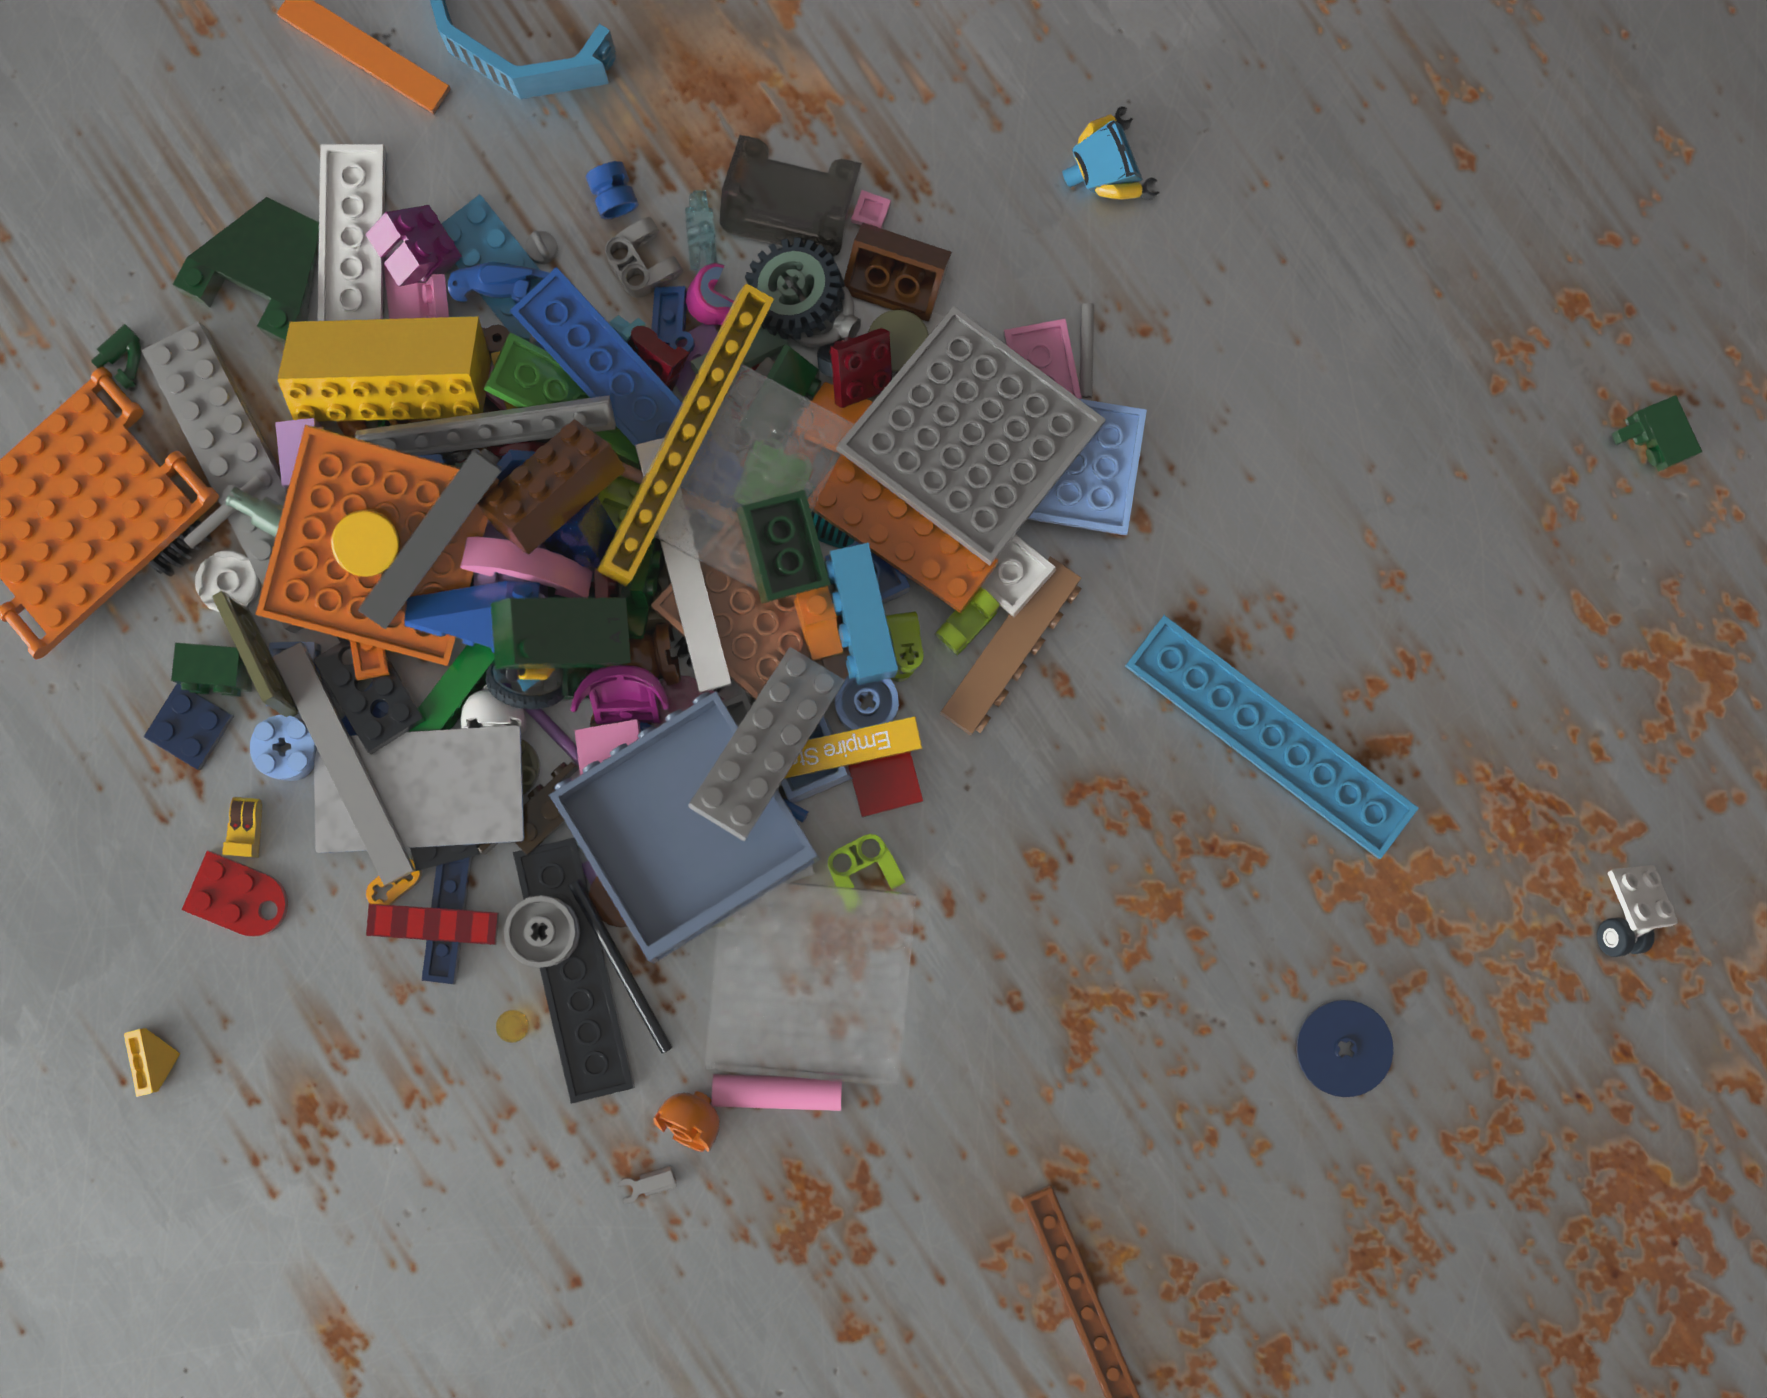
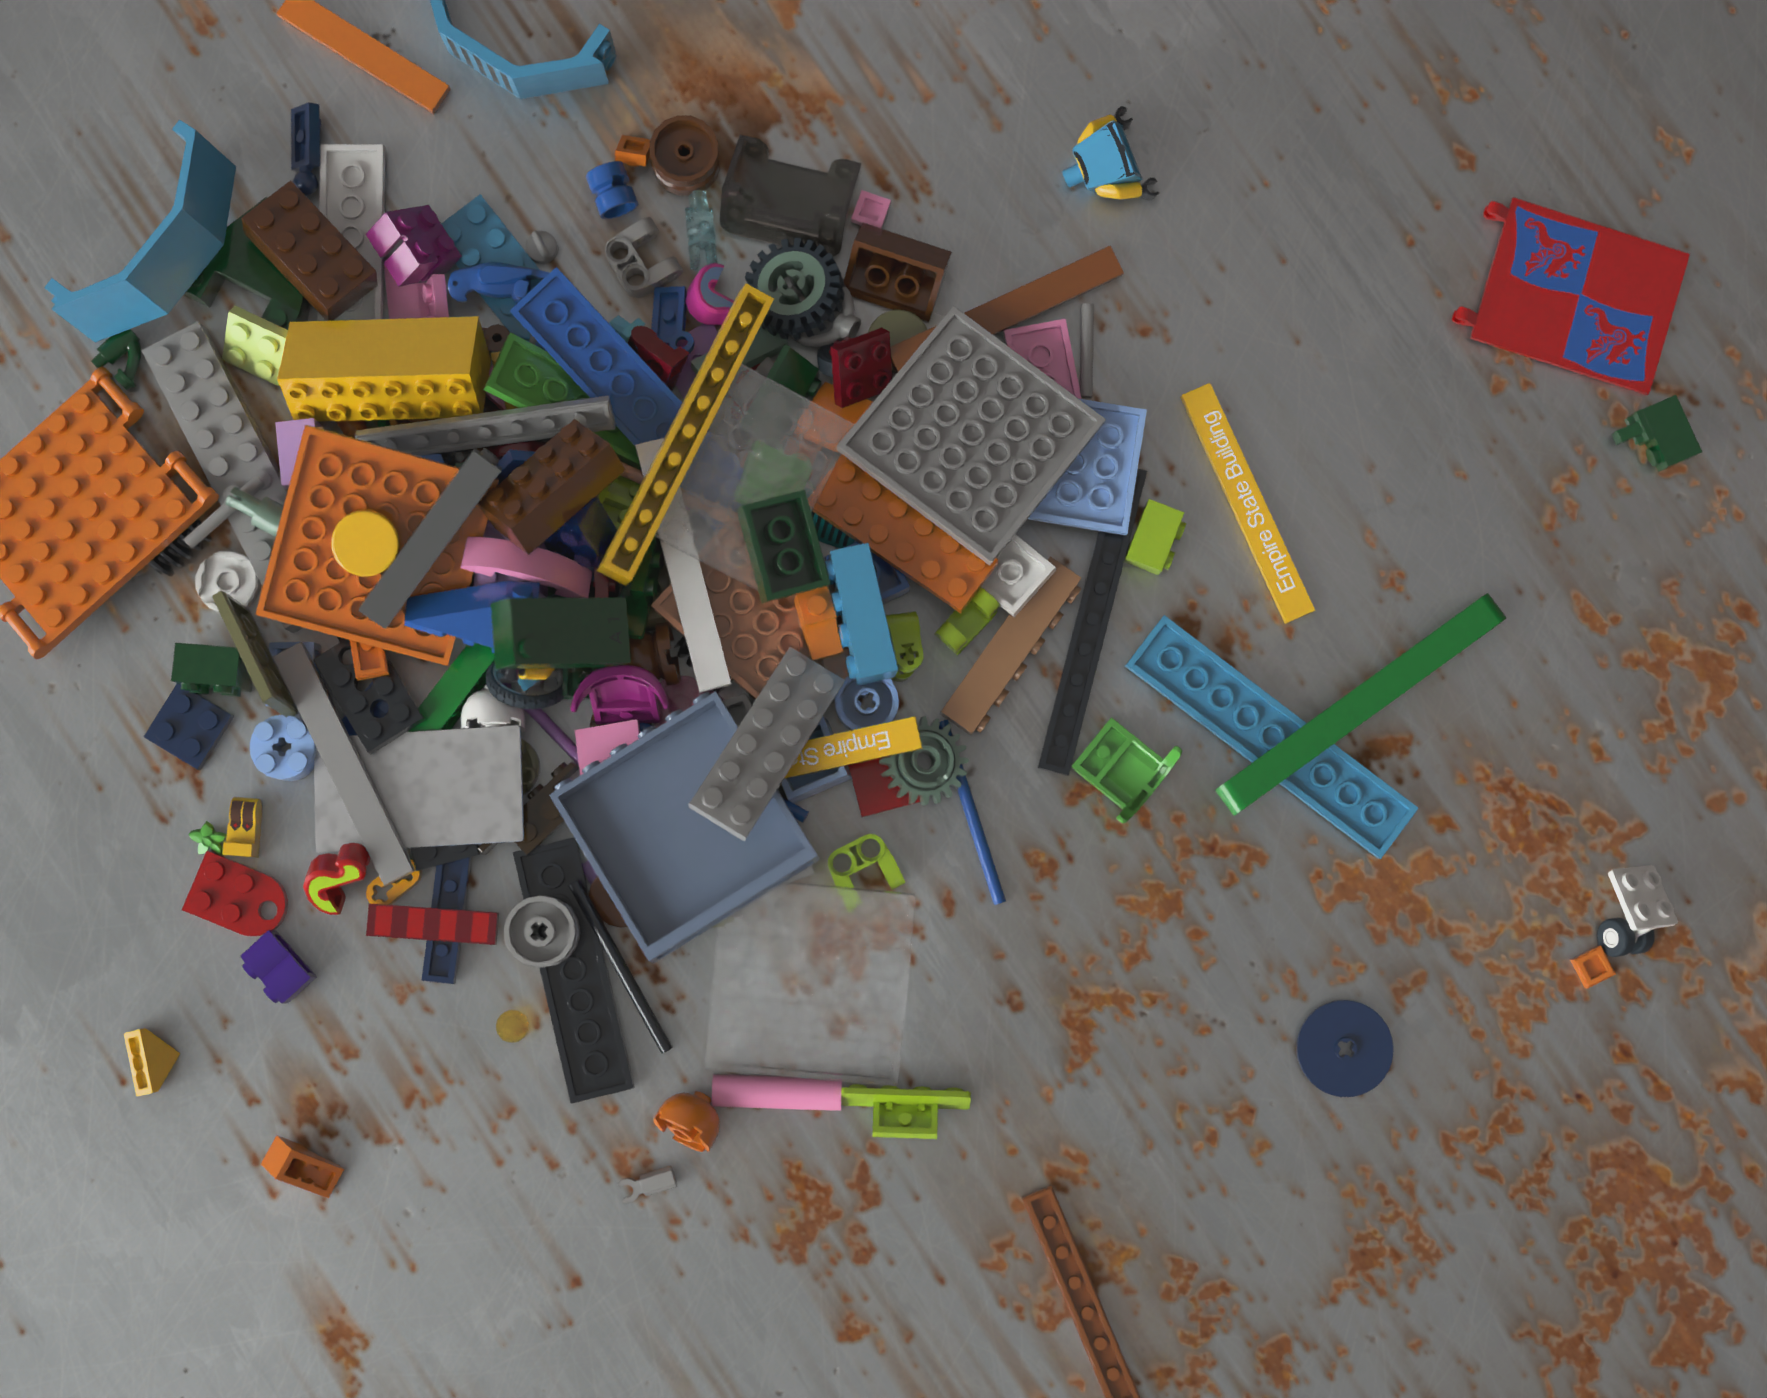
none -> dark azure panel [44,120,236,342]
none -> bright green plant [188,821,227,856]
none -> yellowish green plate [222,306,288,386]
none -> dark purple brick [240,930,317,1004]
none -> reddish brown brick [241,180,378,321]
none -> orange arch [261,1135,344,1198]
none -> dark blue plate [291,102,321,196]
none -> red animal [303,843,371,915]
none -> orange plate [615,135,651,167]
none -> reddish brown wheel [650,115,720,196]
none -> lime bracket [841,1084,971,1139]
none -> sand green gear [879,716,969,806]
none -> dark orange tile [890,245,1124,373]
none -> blue piece [939,720,1006,905]
none -> black plate [1037,469,1147,776]
none -> bright green piece [1071,717,1182,823]
none -> lime brick [1124,499,1186,575]
none -> yellow tile [1180,383,1315,624]
none -> green beam [1215,593,1507,816]
none -> flag [1452,197,1690,395]
none -> orange tile [1570,945,1616,989]

